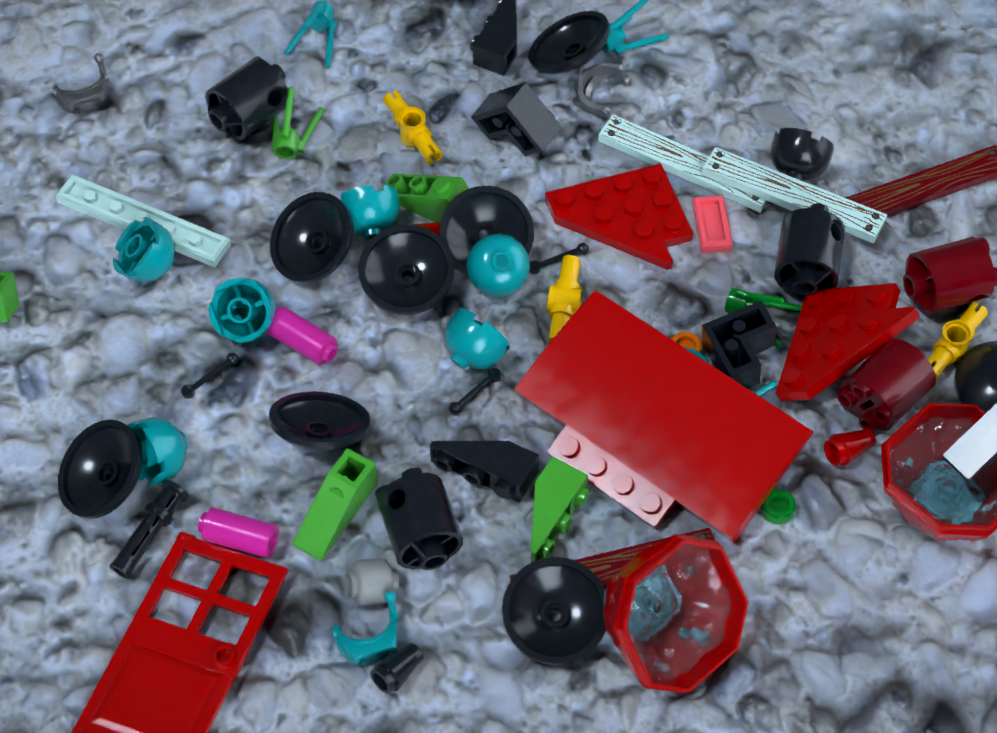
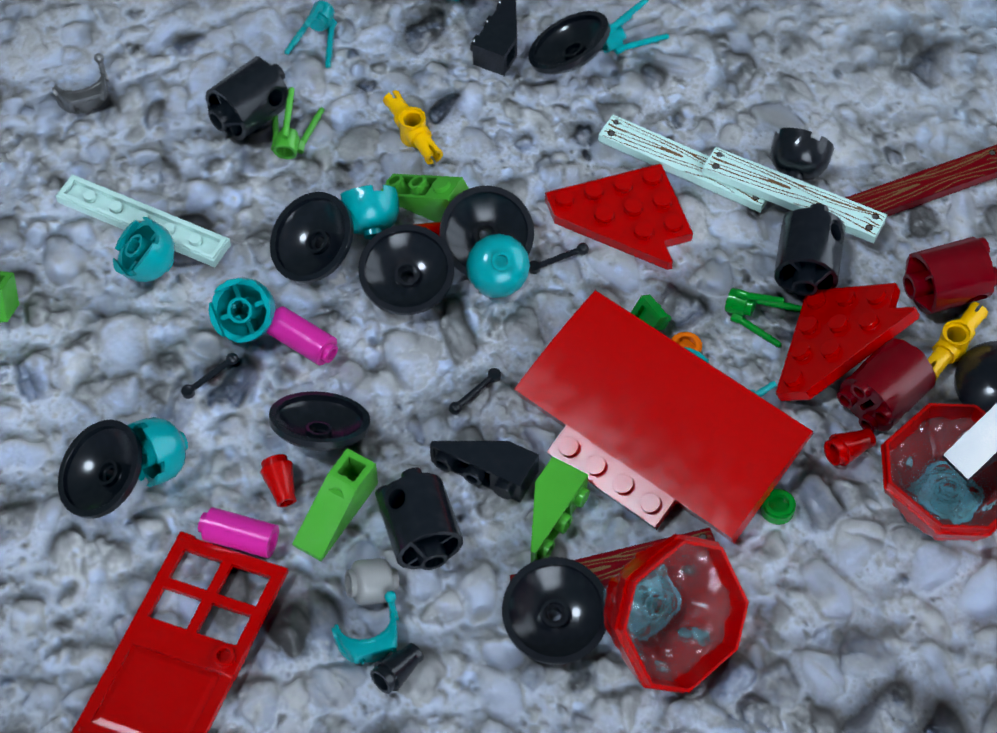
black pin [109,480,189,578] -> none
teal cylinder [445,308,510,370] -> none
black brick [471,82,562,156] -> none
yellow pin [547,255,582,344] -> none
flat silver helmet [572,63,631,117] -> none
coral tile [692,195,733,254] -> none
black brick [702,301,776,389] -> none
none -> red cone [260,454,297,507]
none -> green tile [631,294,672,331]

